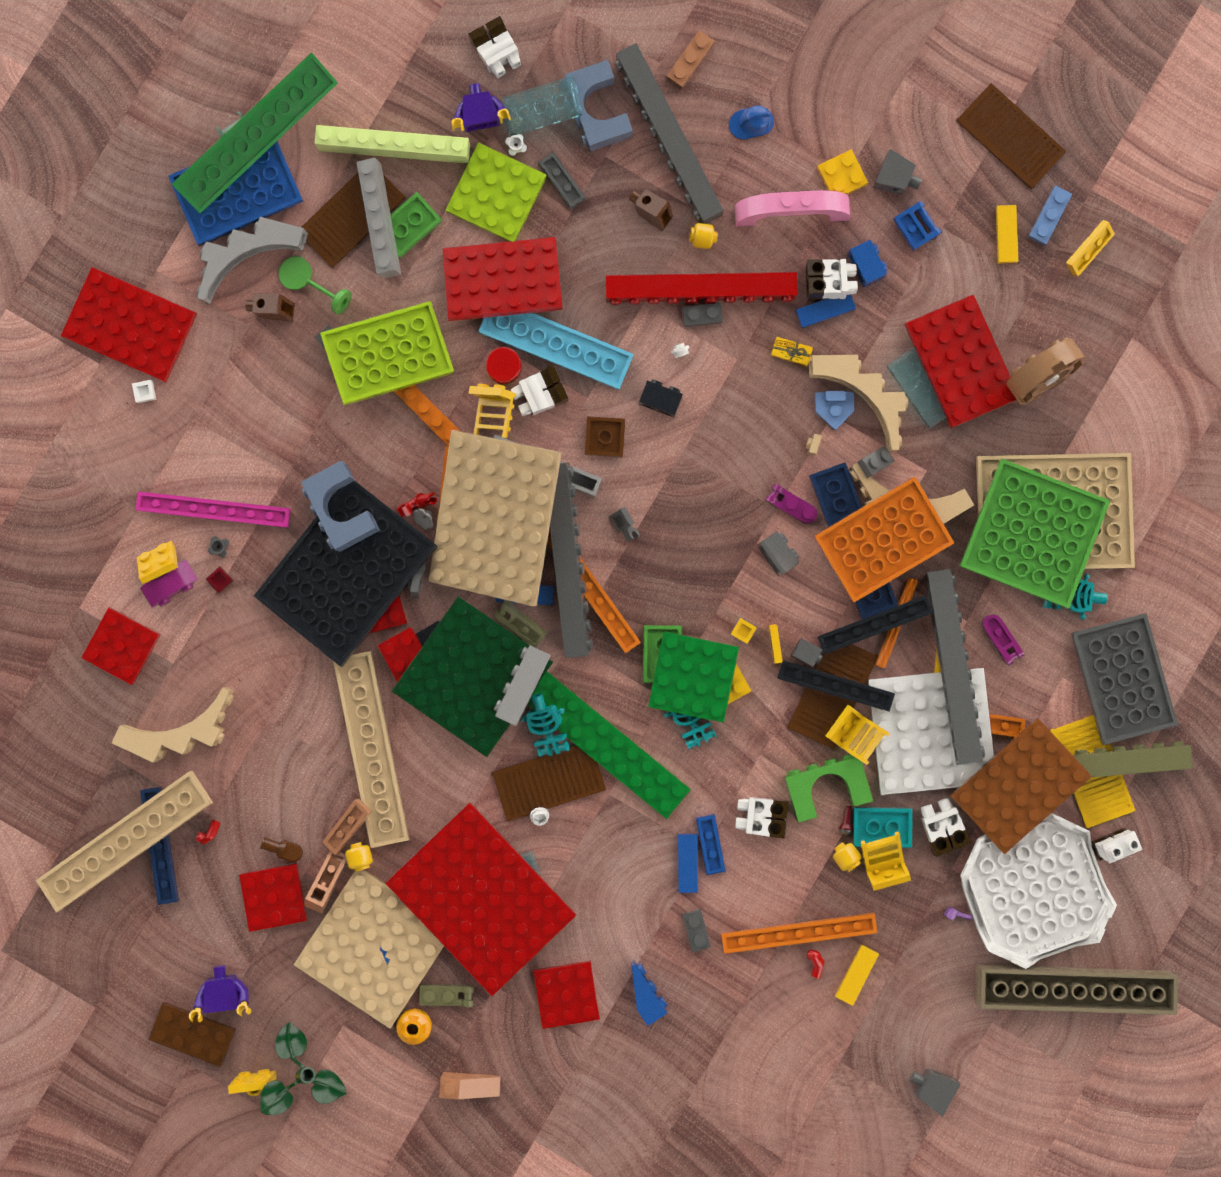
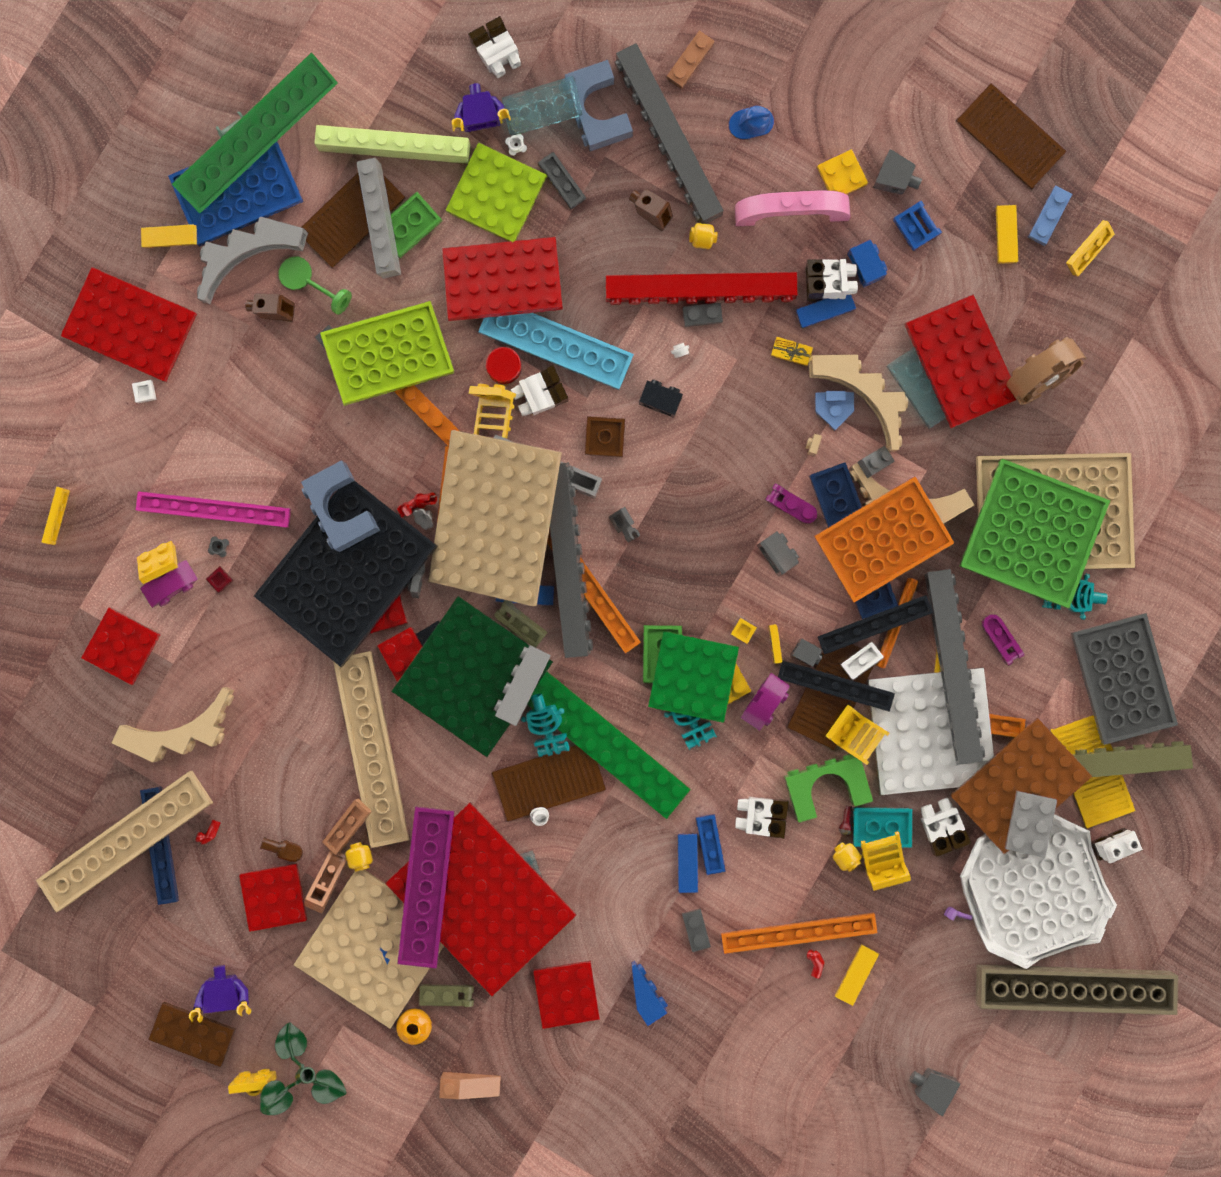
none -> yellow tile [41,487,70,545]
none -> yellow tile [141,225,197,248]
none -> magenta plate [397,806,455,968]
none -> magenta brick [741,673,790,731]
none -> white plate [841,642,884,681]
none -> light grey plate [1005,791,1057,858]

